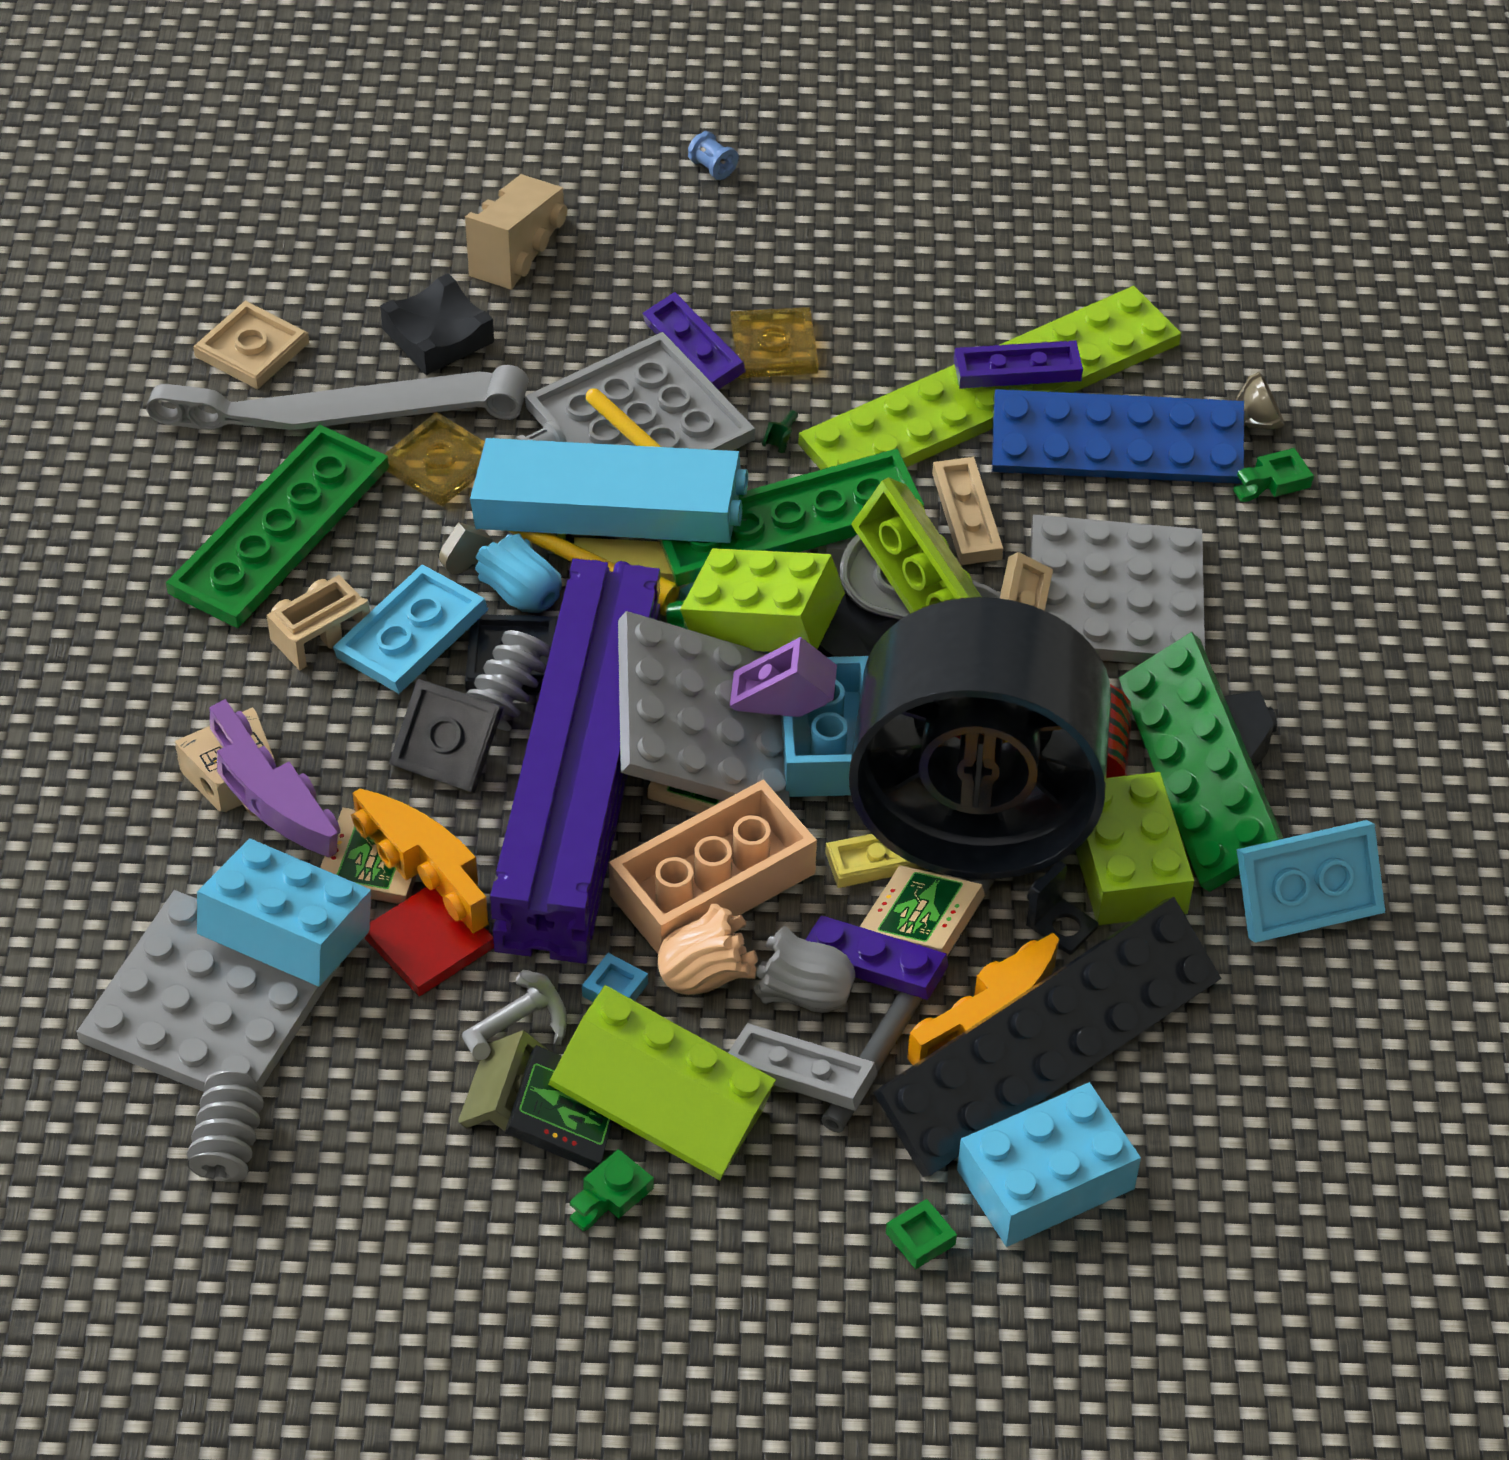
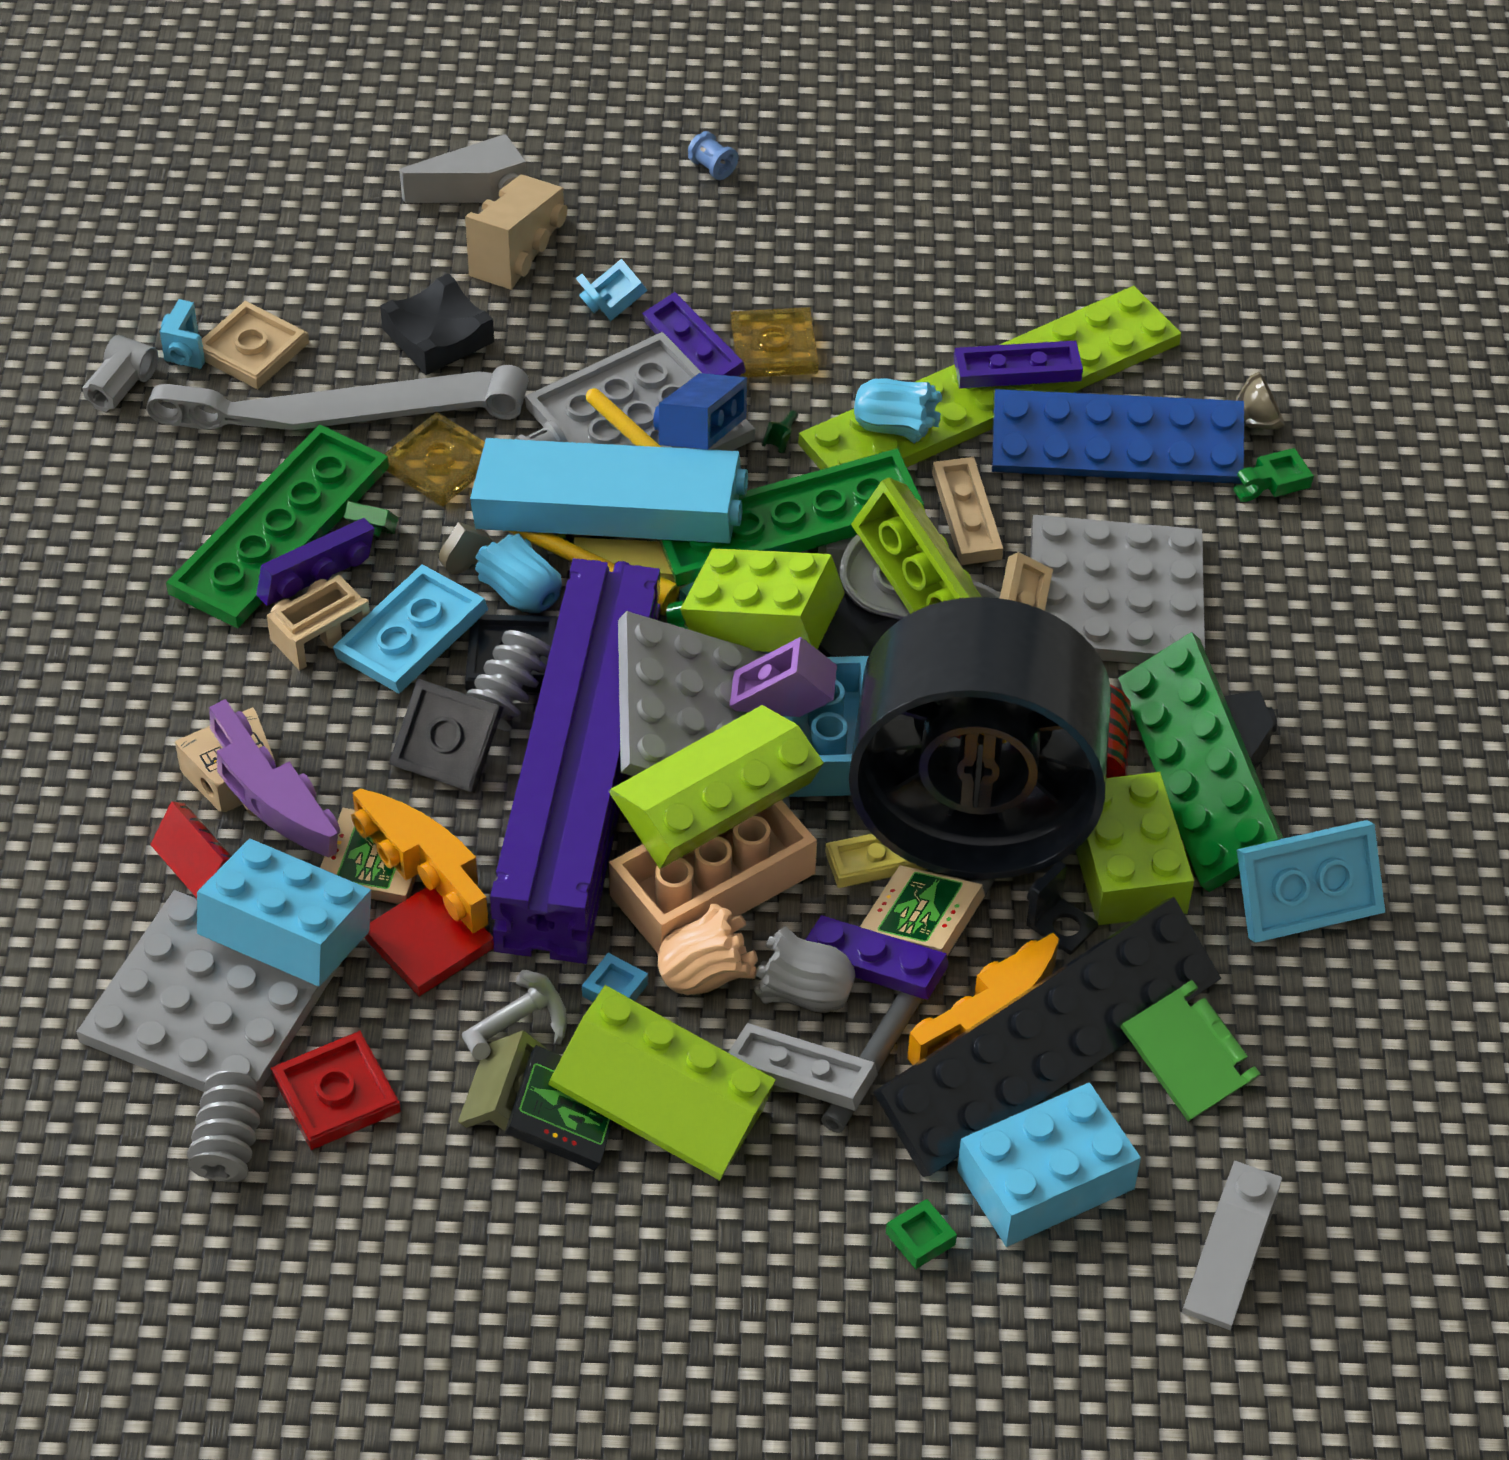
green plate [569,1149,654,1231] -> none
none -> light grey piece [82,335,158,413]
none -> red brick [150,801,232,898]
none -> medium azure bracket [160,299,205,369]
none -> dark purple plate [256,518,375,606]
none -> red tile [271,1031,401,1150]
none -> green plate [344,501,398,538]
none -> light grey slope [399,134,526,203]
none -> medium azure bracket [576,259,648,321]
none -> lime slope [609,705,824,869]
none -> blue brick [653,373,747,450]
none -> medium azure piece [854,378,942,444]
none -> bright green piece [1120,980,1261,1122]
none -> light grey slope [1182,1160,1282,1331]

